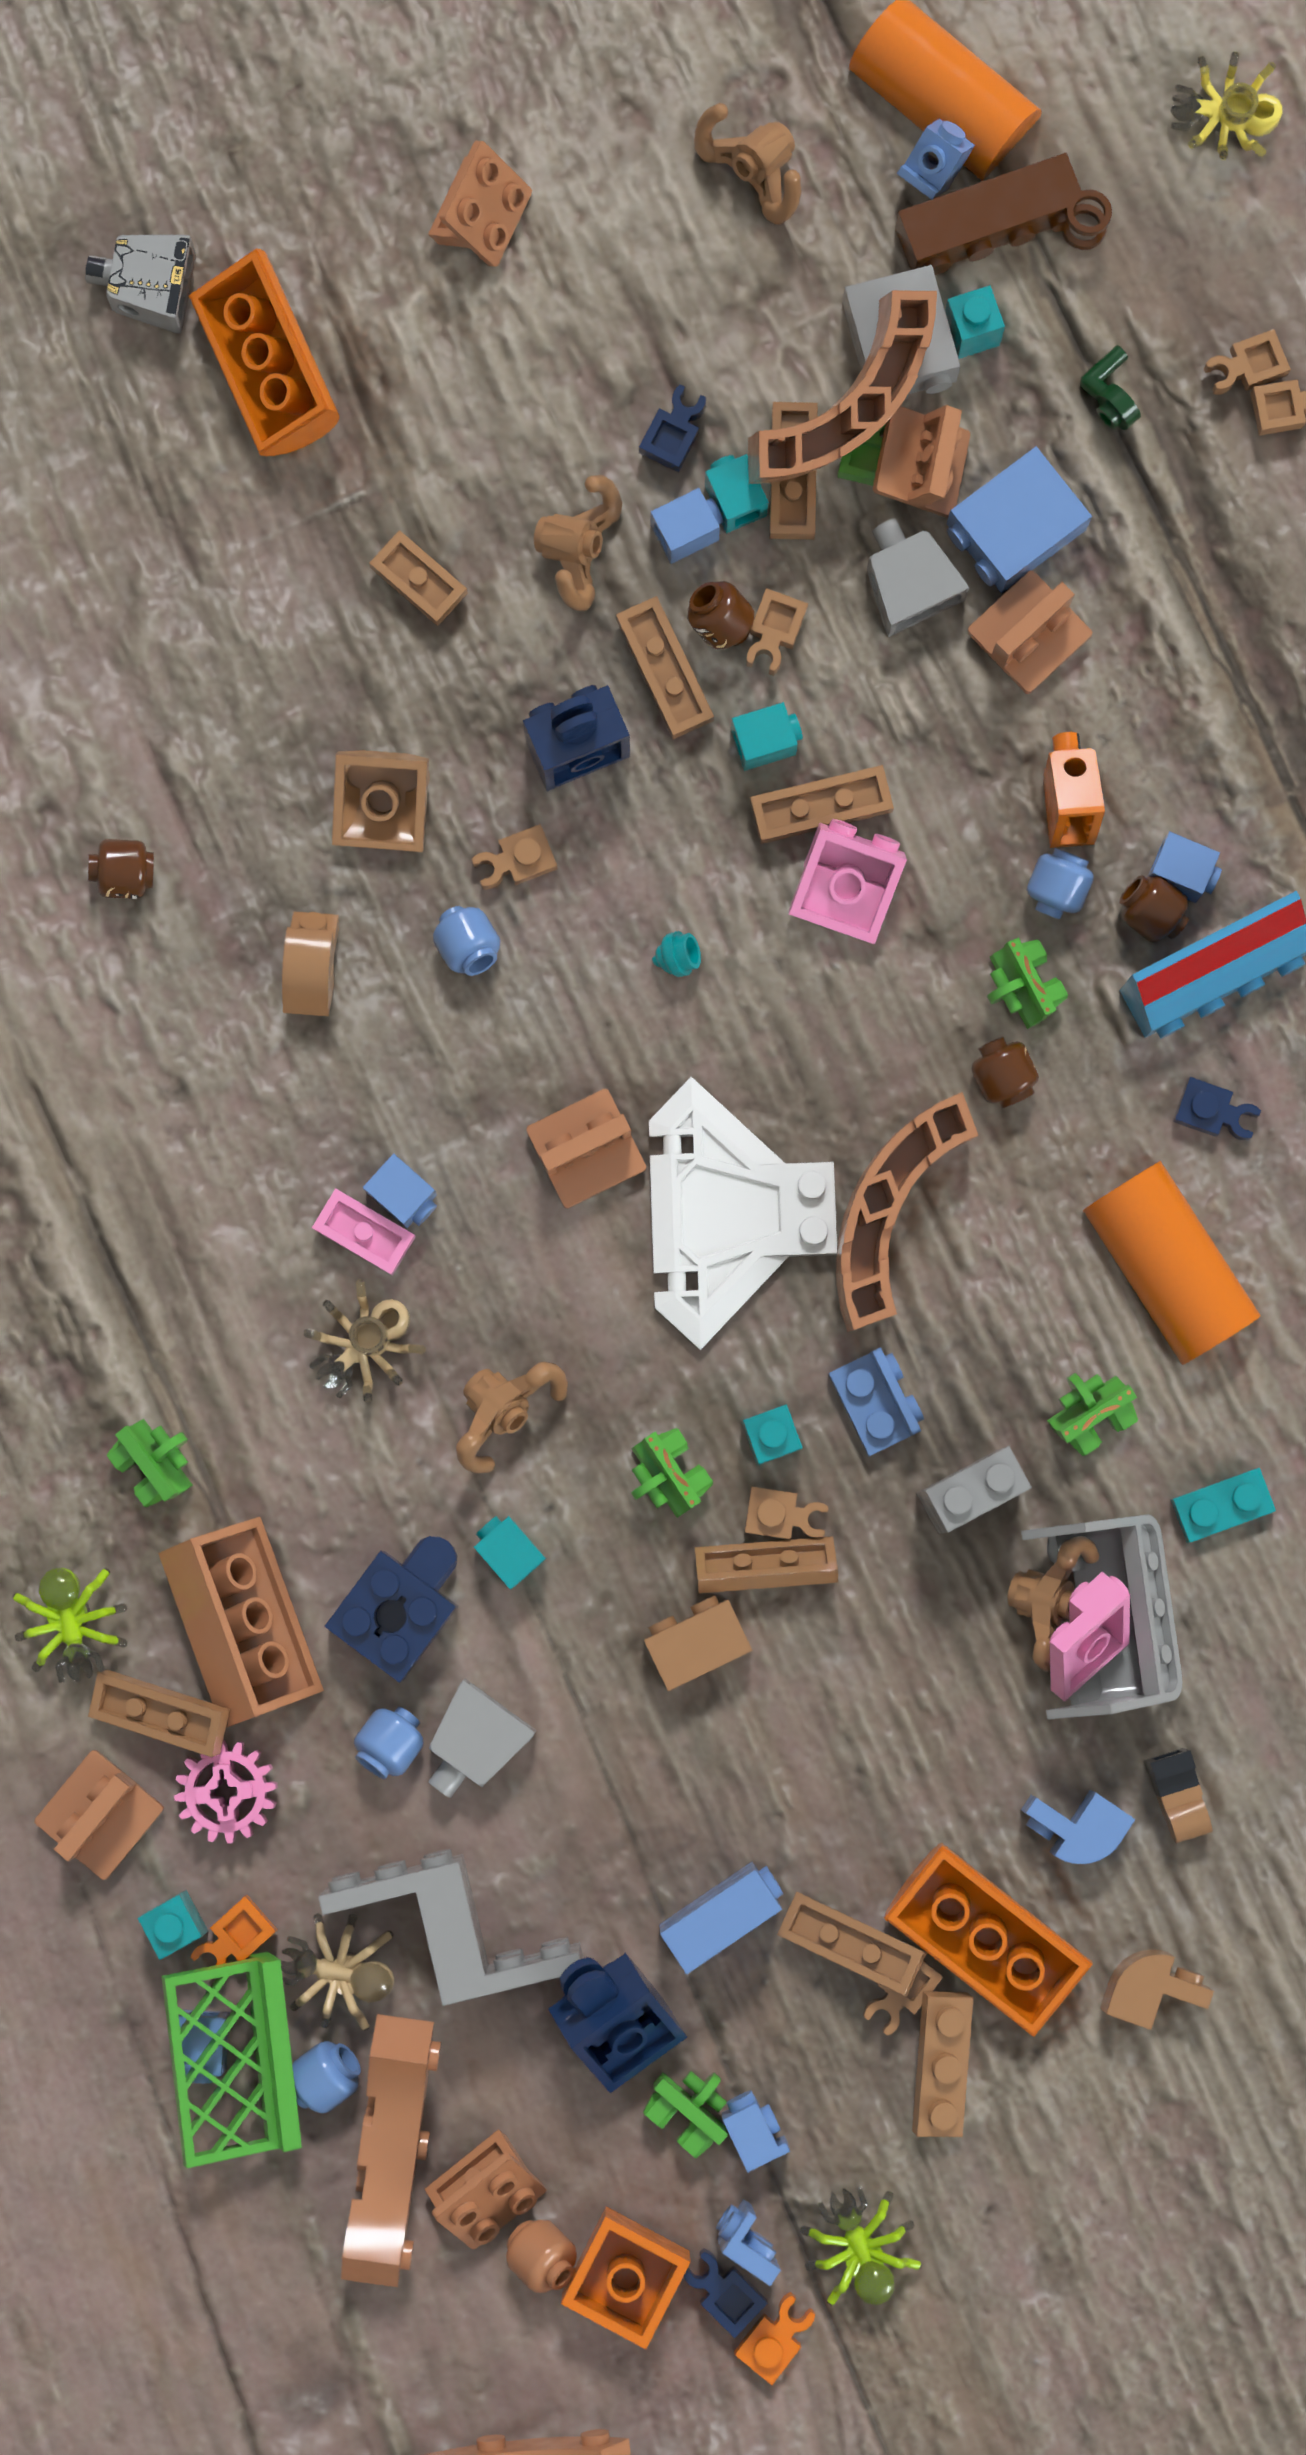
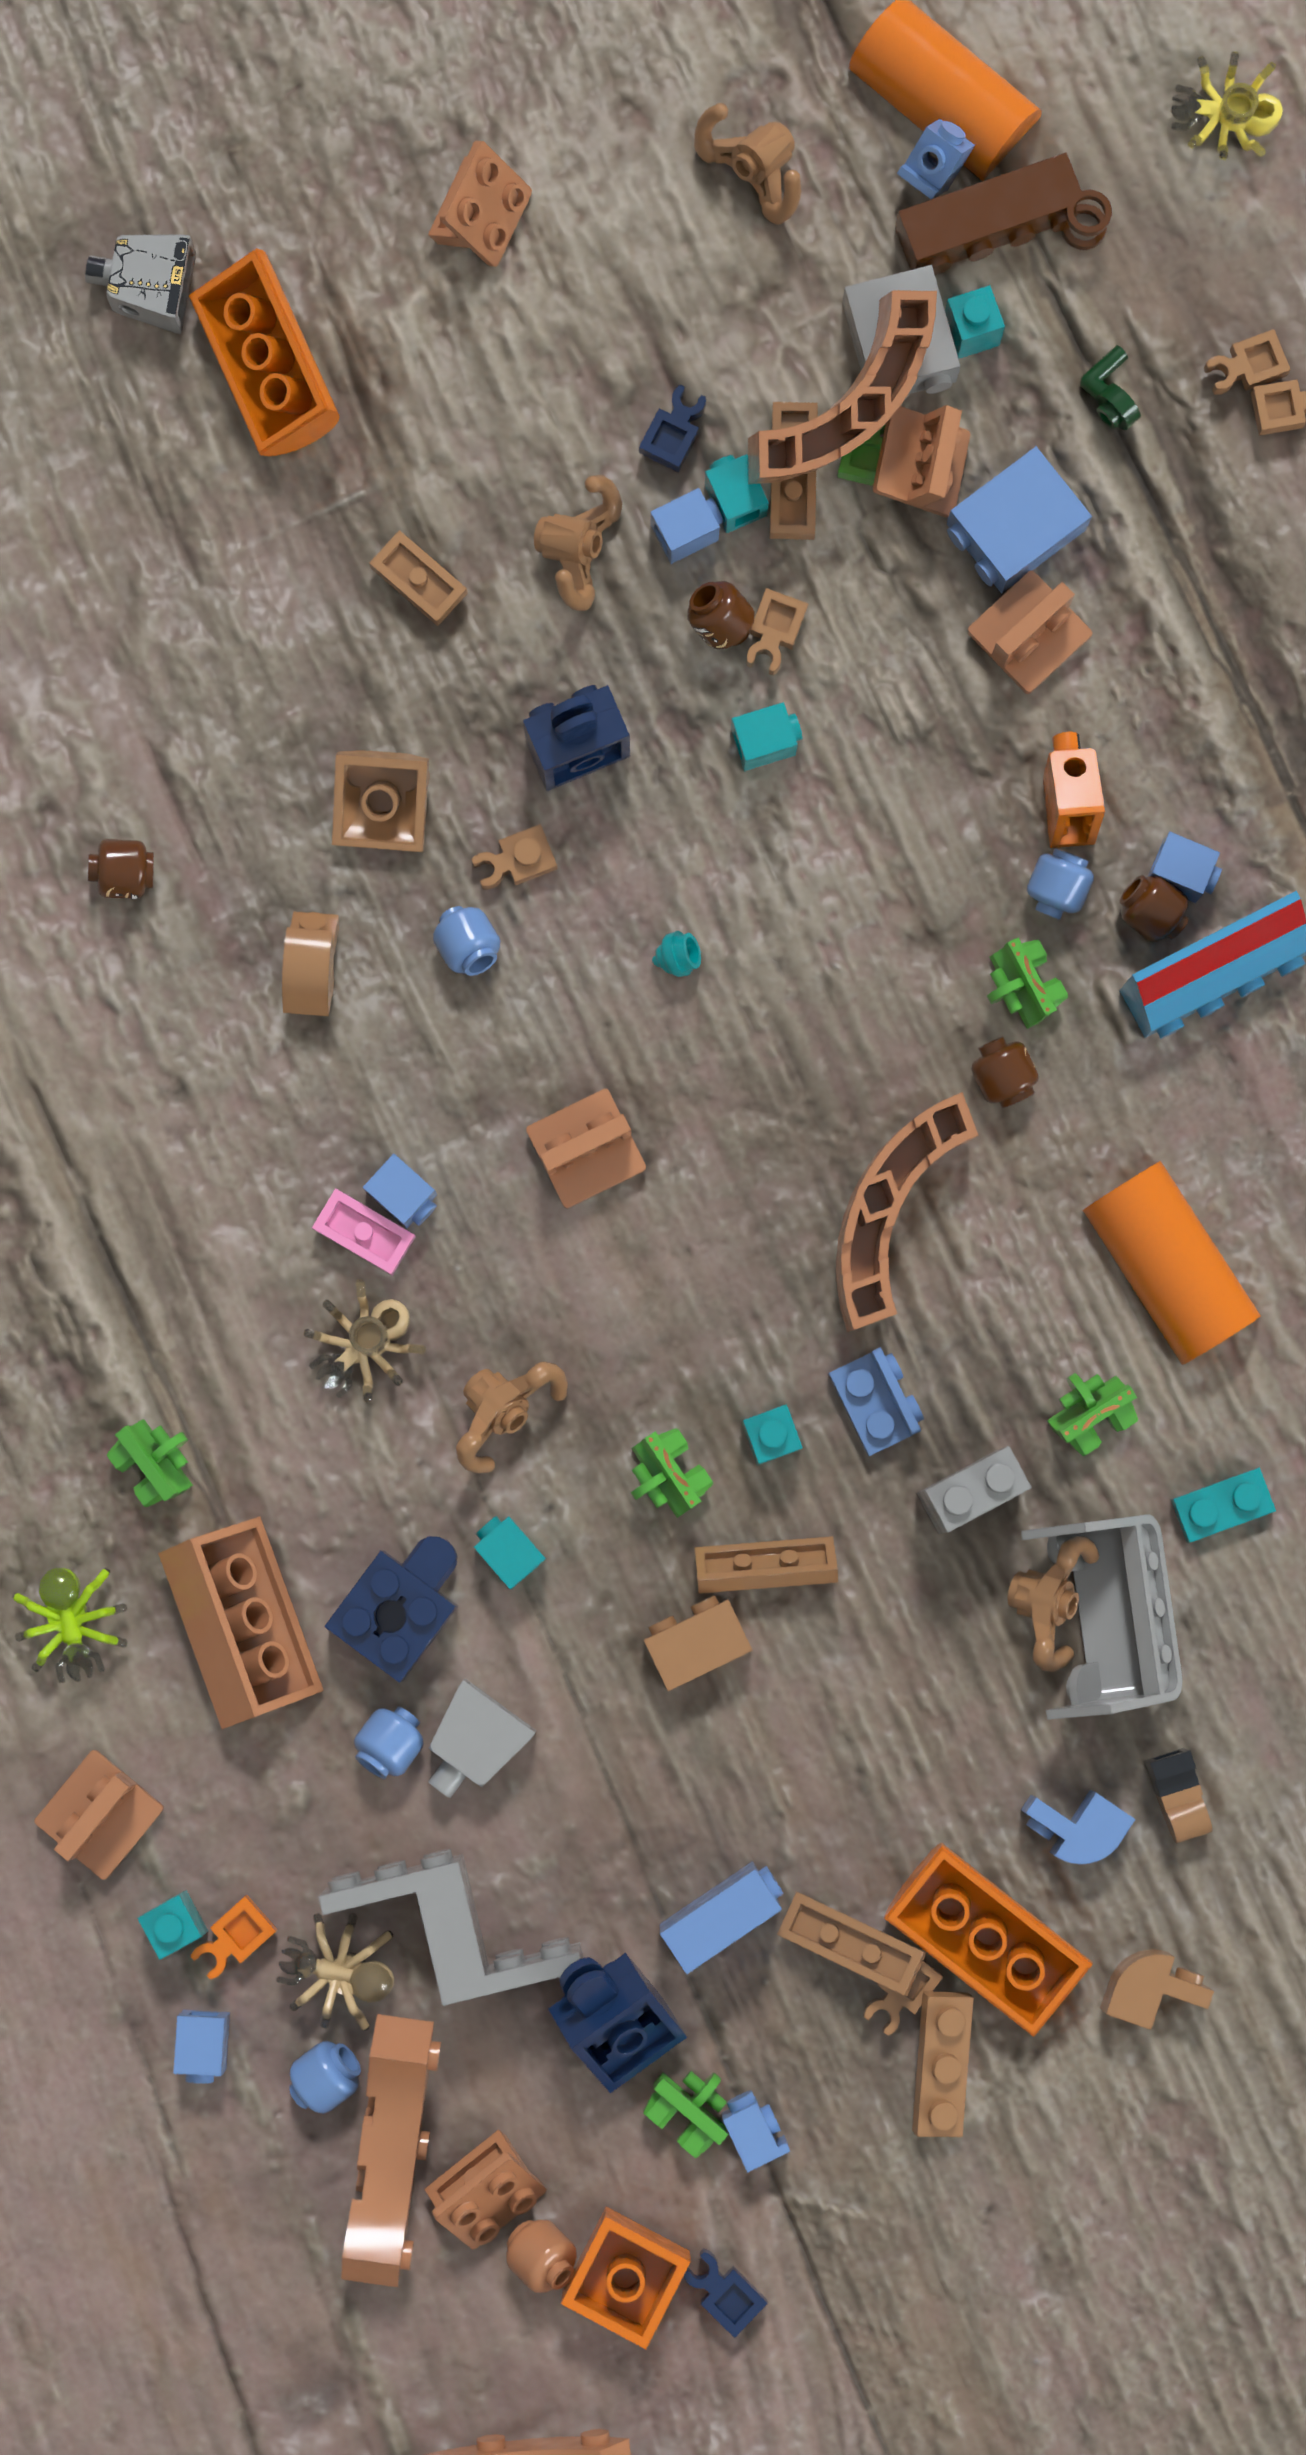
medium nougat plate [88,1669,230,1757] -> none
bright green fence [162,1952,302,2168] -> none
bright pink gear [174,1740,278,1844] -> none
medium nougat plate [616,596,714,739] -> none
white plate [649,1077,837,1350] -> none
medium blue bracket [716,2199,781,2286] -> none
orange plate [734,2292,815,2385] -> none
medium nougat plate [744,1487,828,1540] -> none
medium nougat plate [750,765,894,844] -> none
bright pink plate [788,819,907,945] -> none
animal [800,2186,922,2306] -> none
light grey torso [867,519,969,637] -> none
bright pink plate [1050,1572,1130,1702] -> none
dark blue plate [1173,1077,1261,1140] -> none

